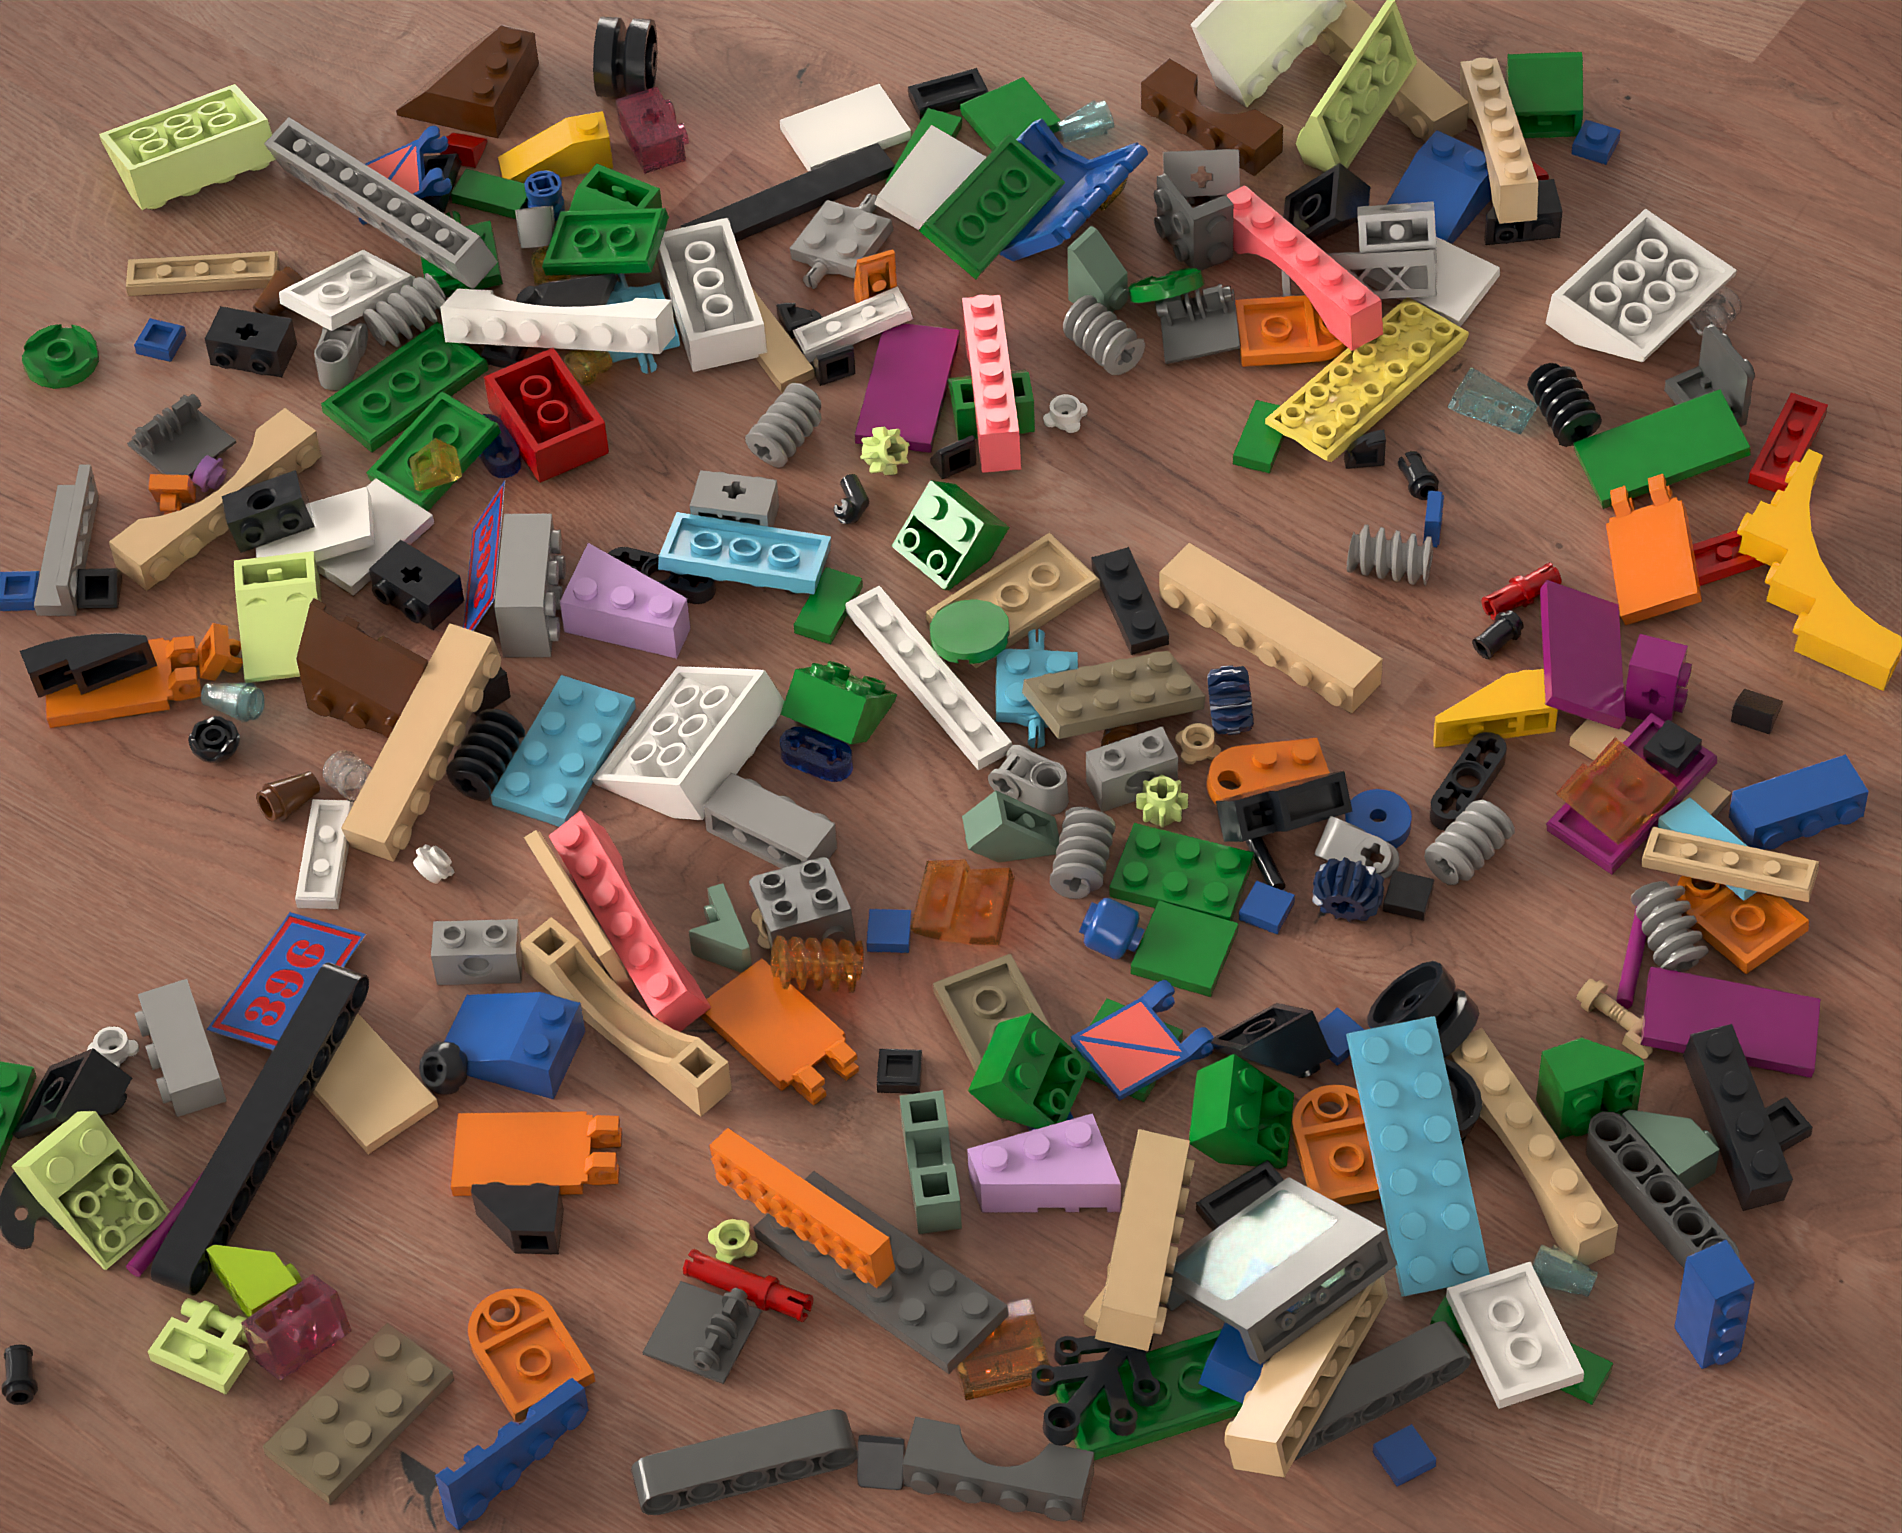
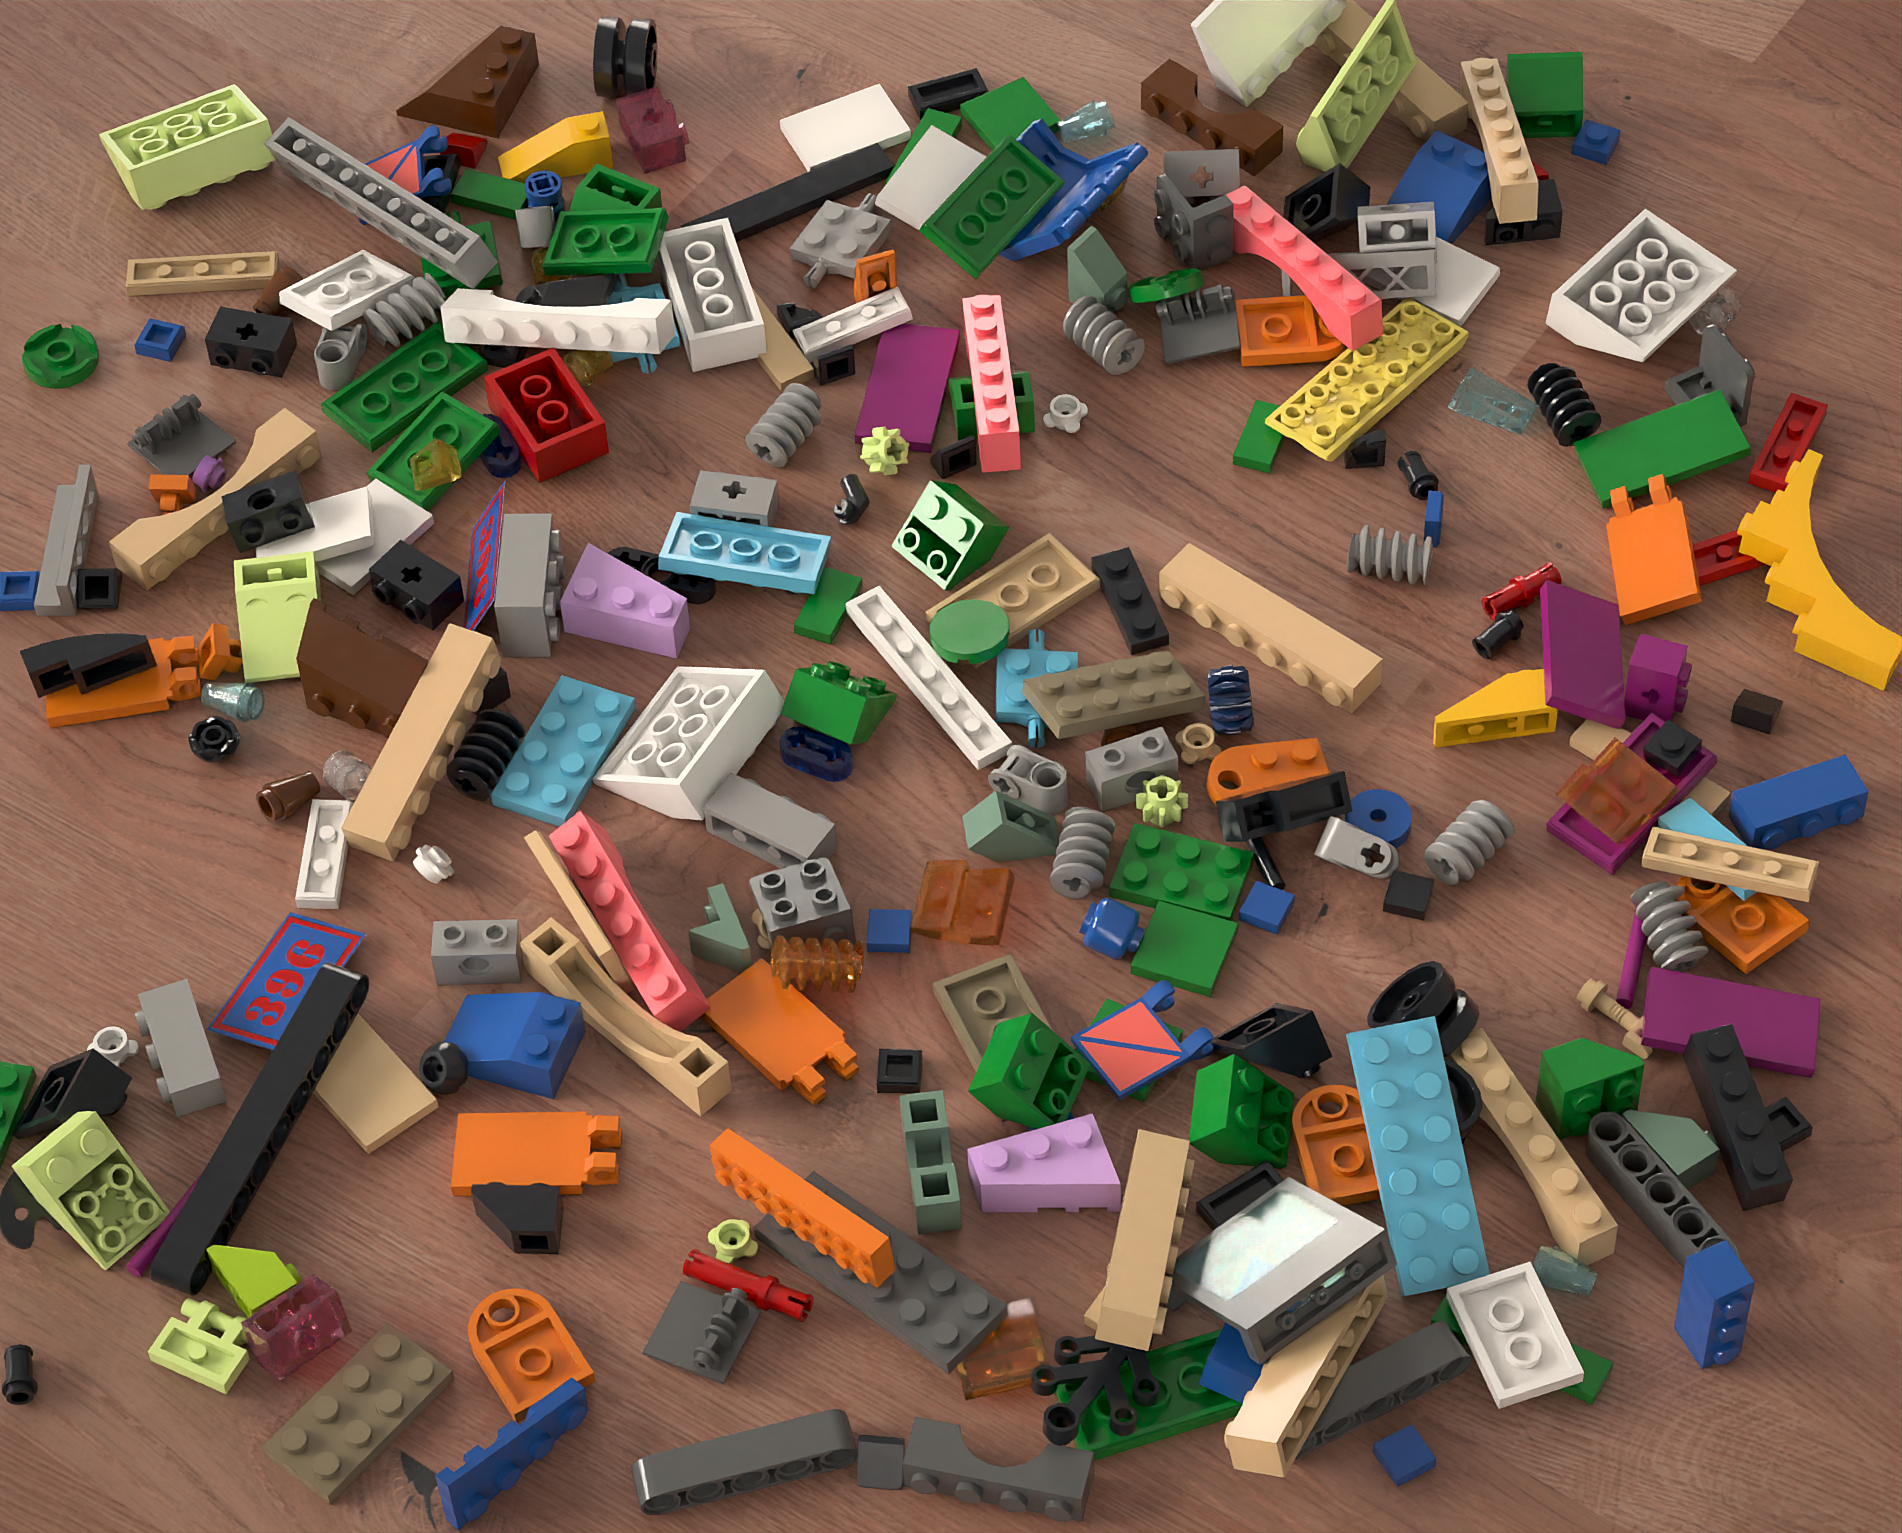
dark blue gear [1312,857,1384,922] -> none
blue tile [1318,1007,1364,1066] -> none
black beam [1430,732,1507,831] -> none

